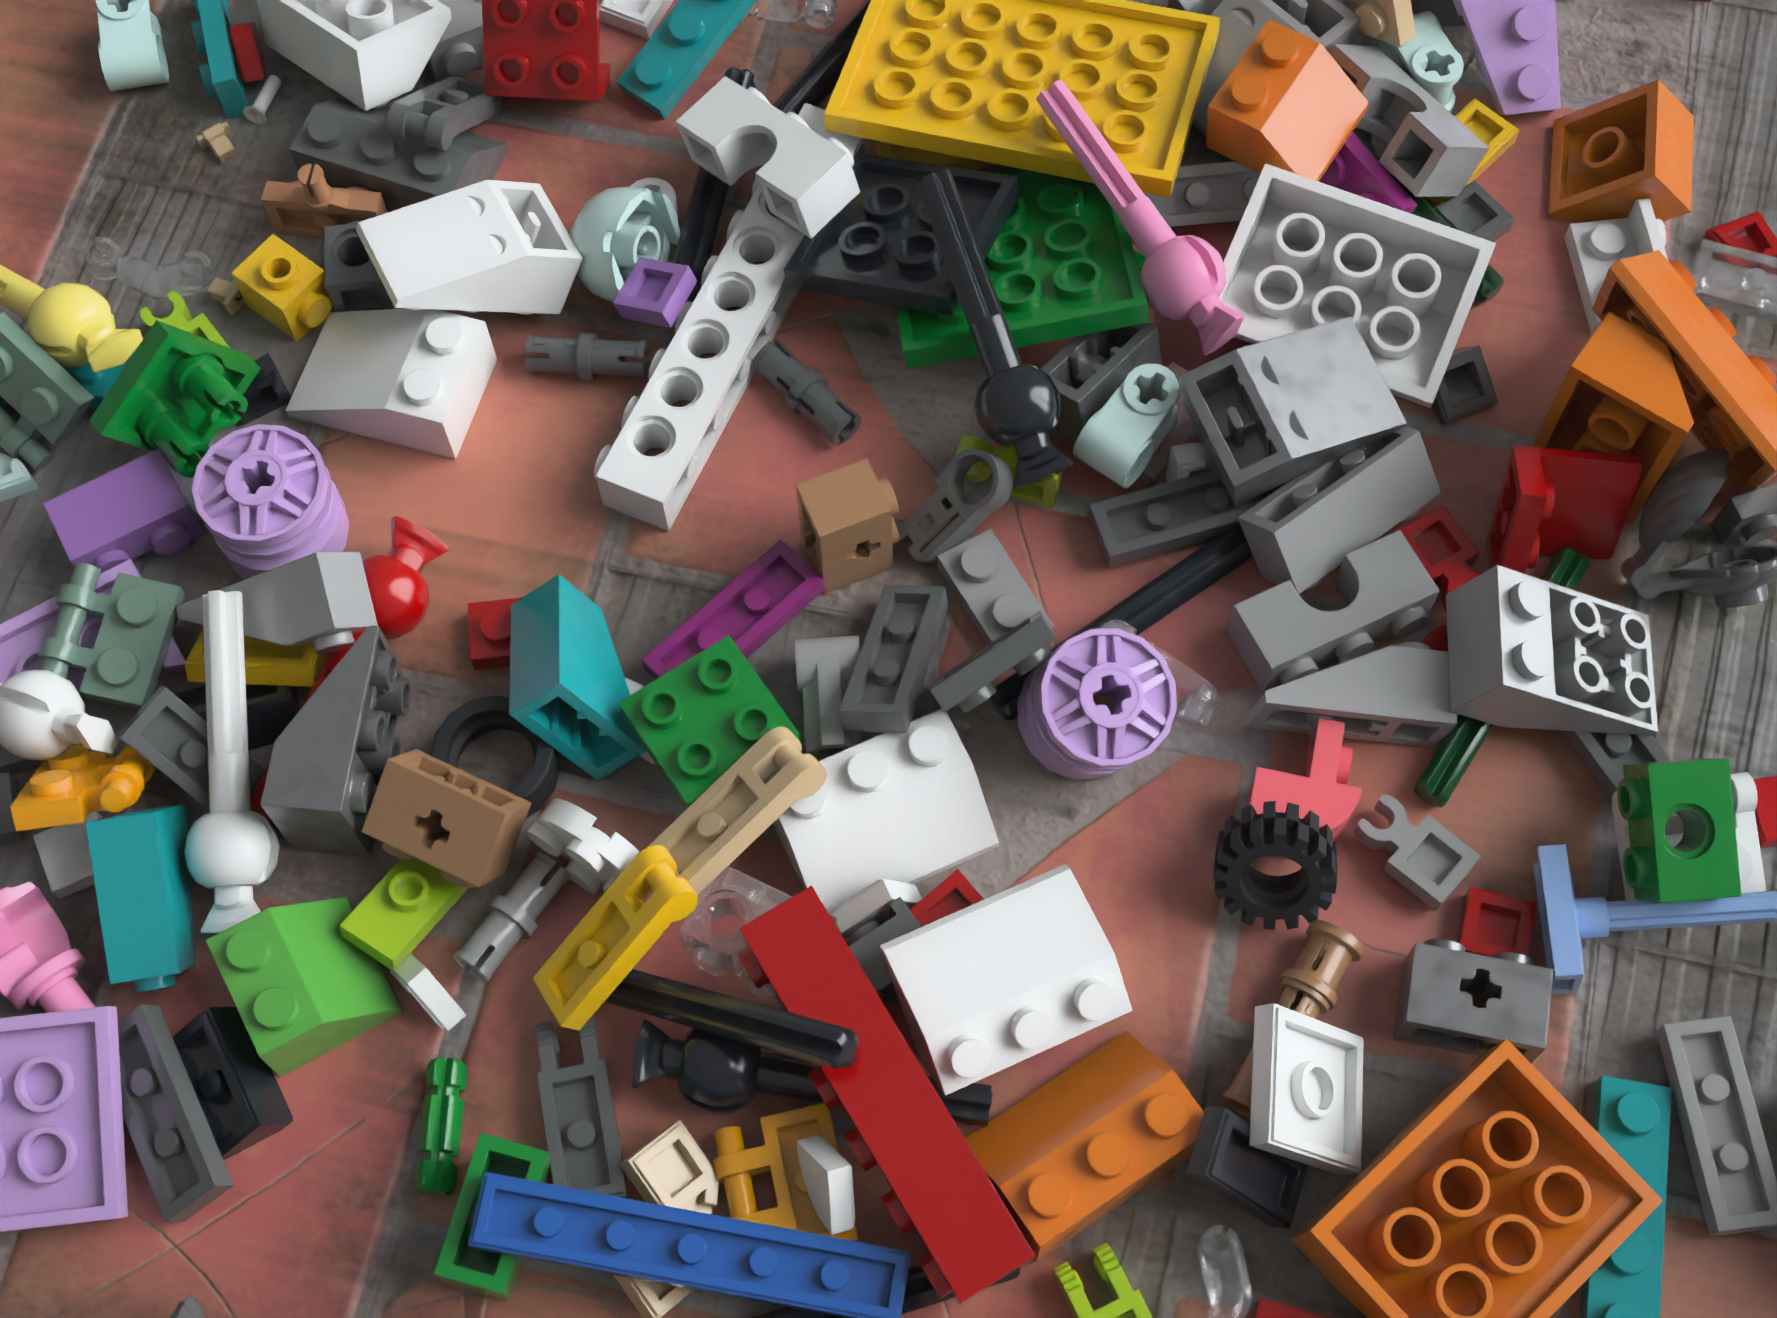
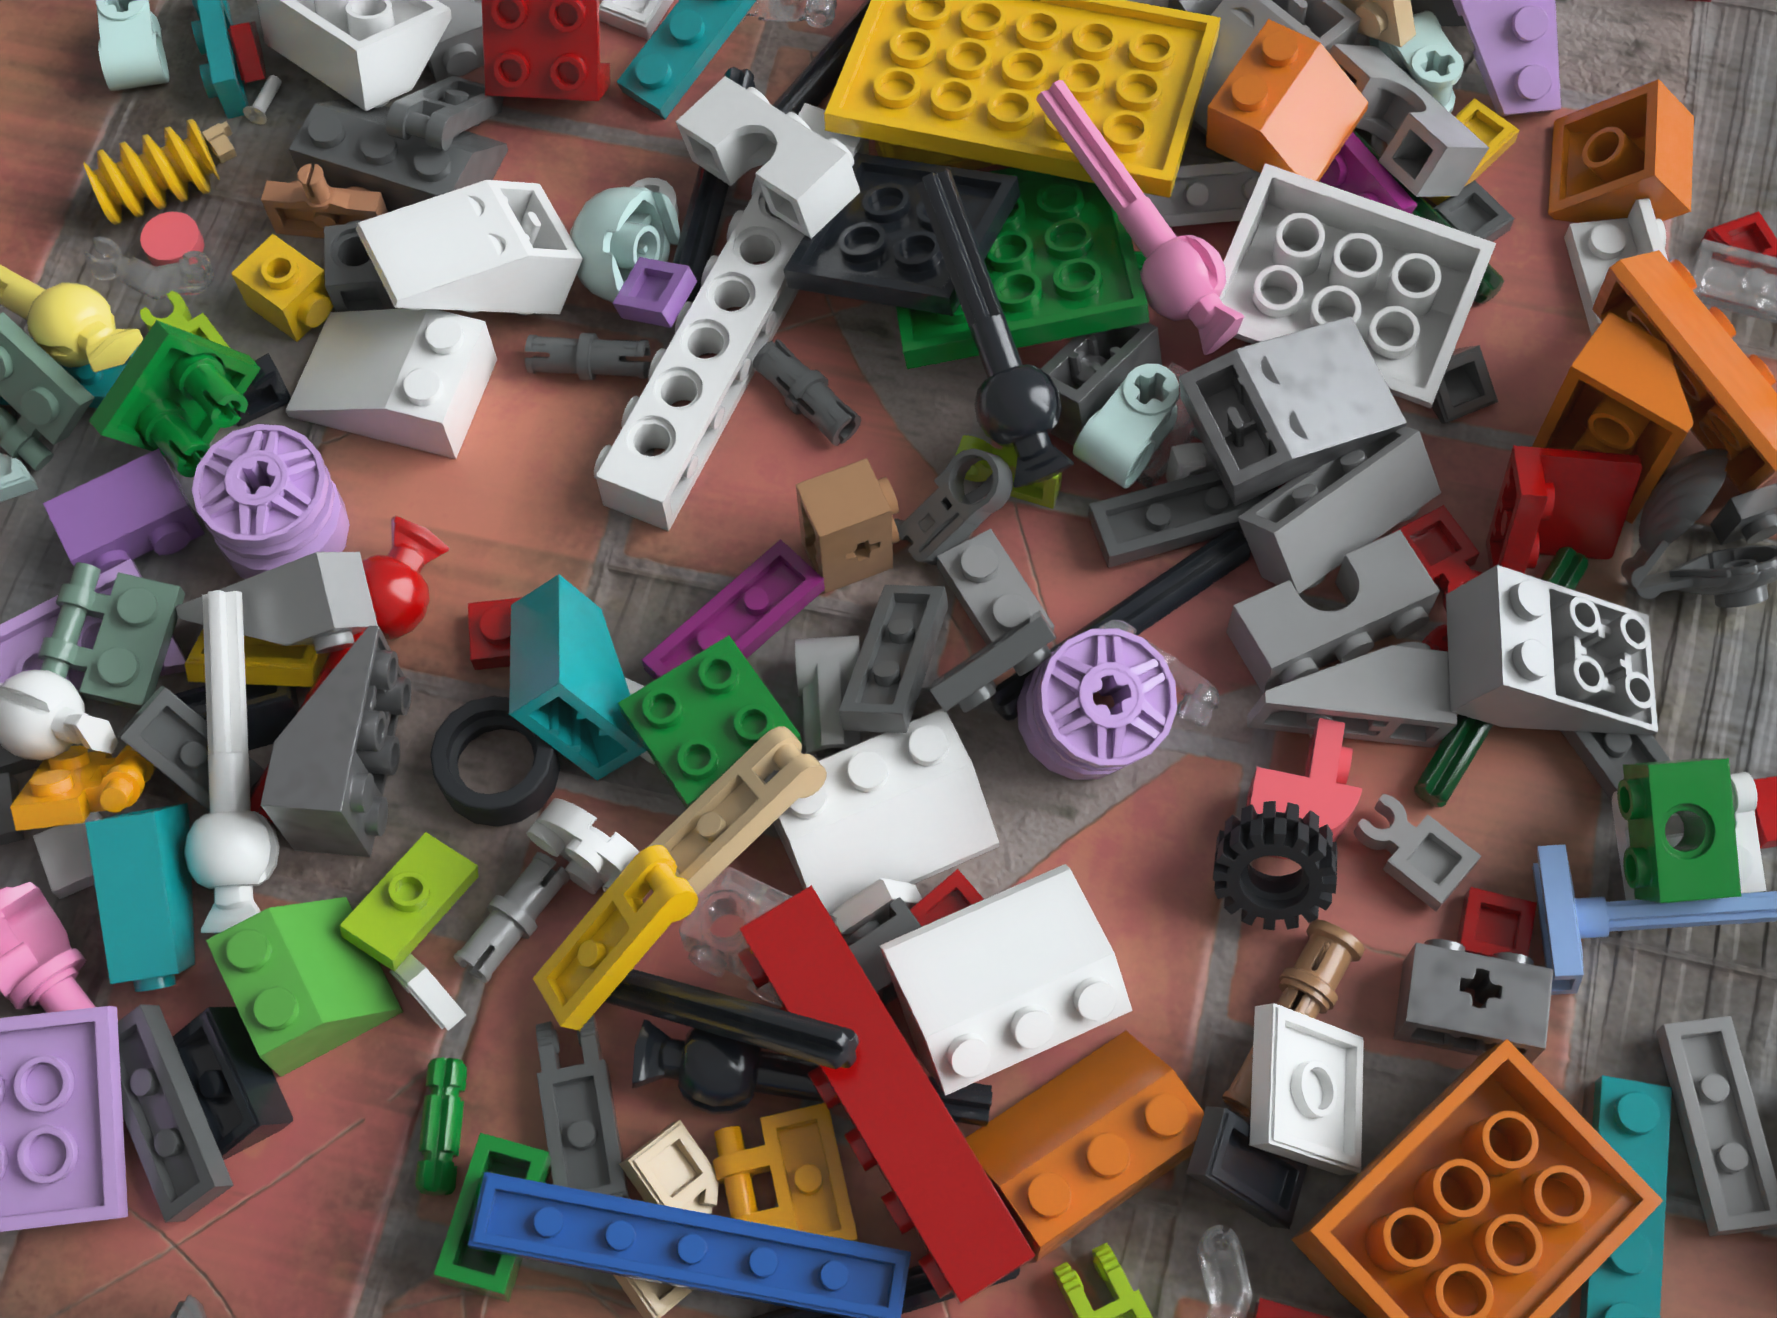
tan piece [207,277,245,315] -> none
medium nougat brick [362,749,531,888] -> none
white tile [796,1134,855,1235] -> none
none -> yellow piece [84,119,220,225]
none -> coral tile [140,212,204,272]

